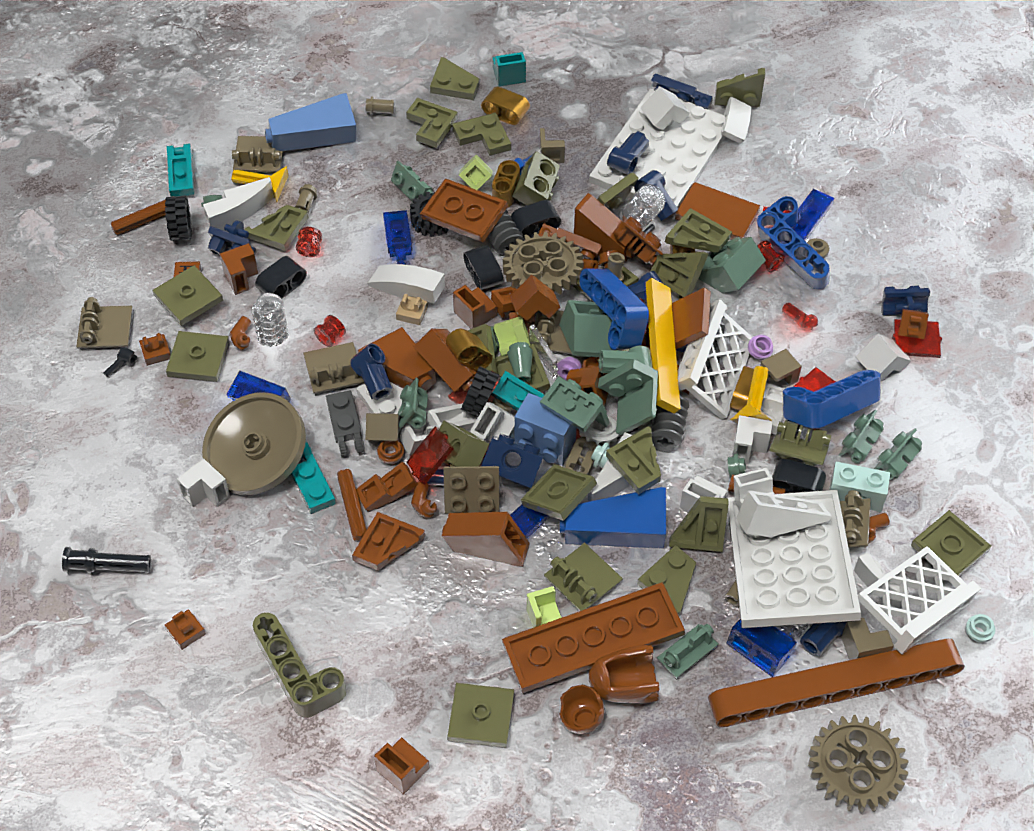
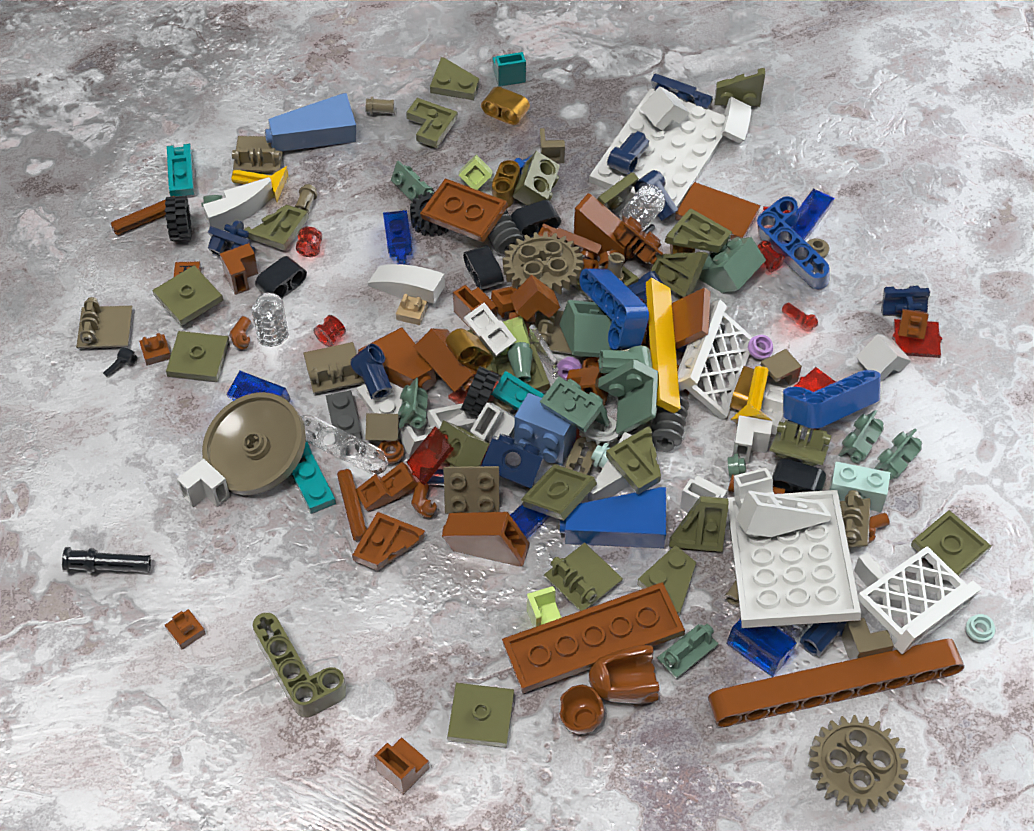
olive plate [452,113,511,156] -> none
none -> clear beam [301,414,388,475]
none -> white slope [463,302,517,356]

